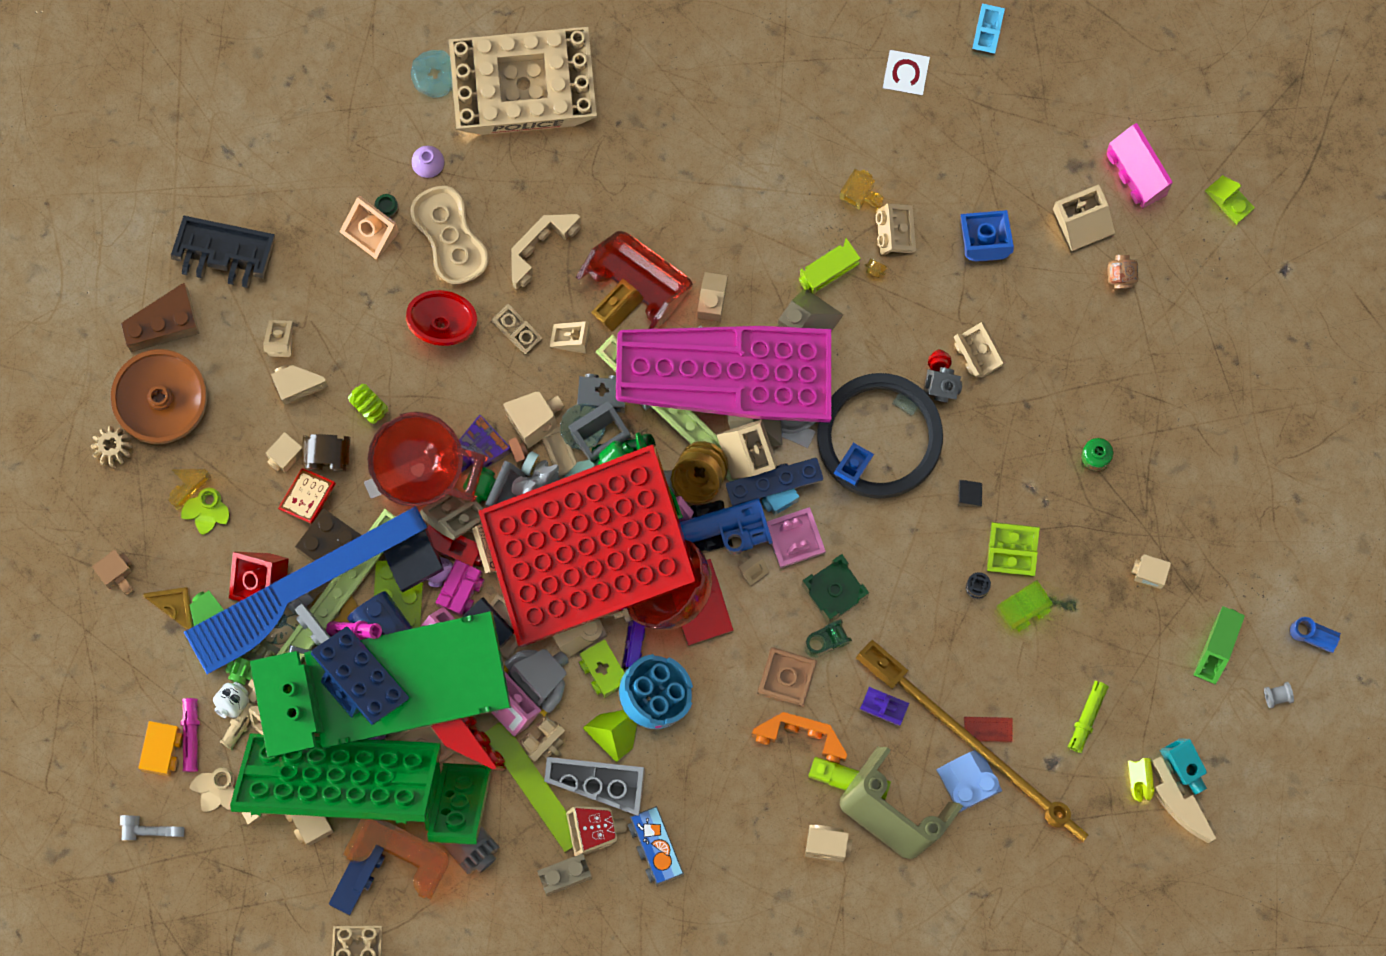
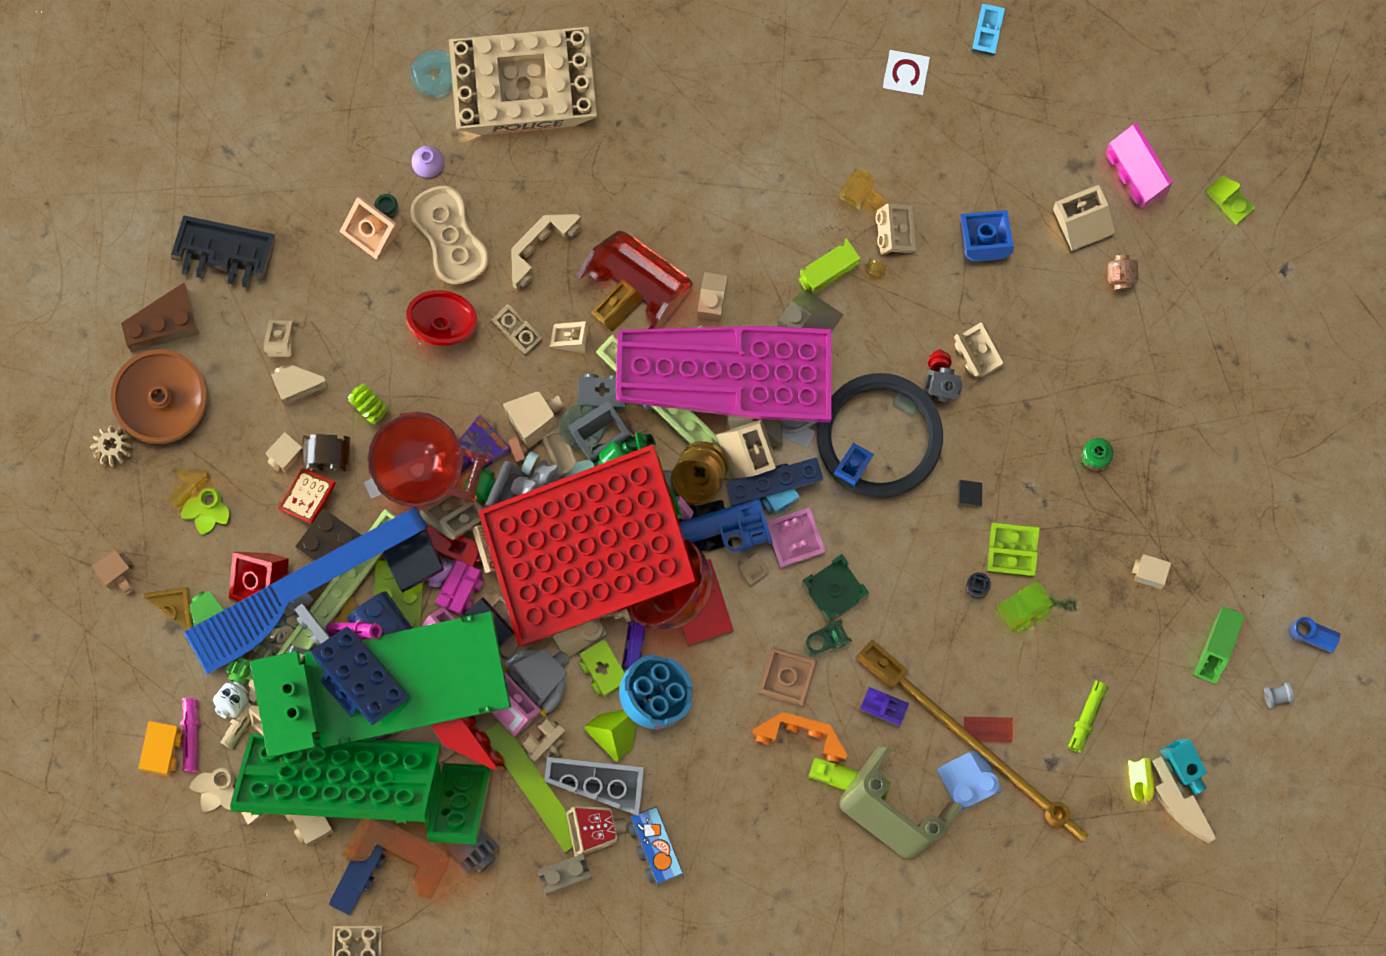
light grey brick [120,815,184,840] -> none
tan brick [805,825,852,862] -> none

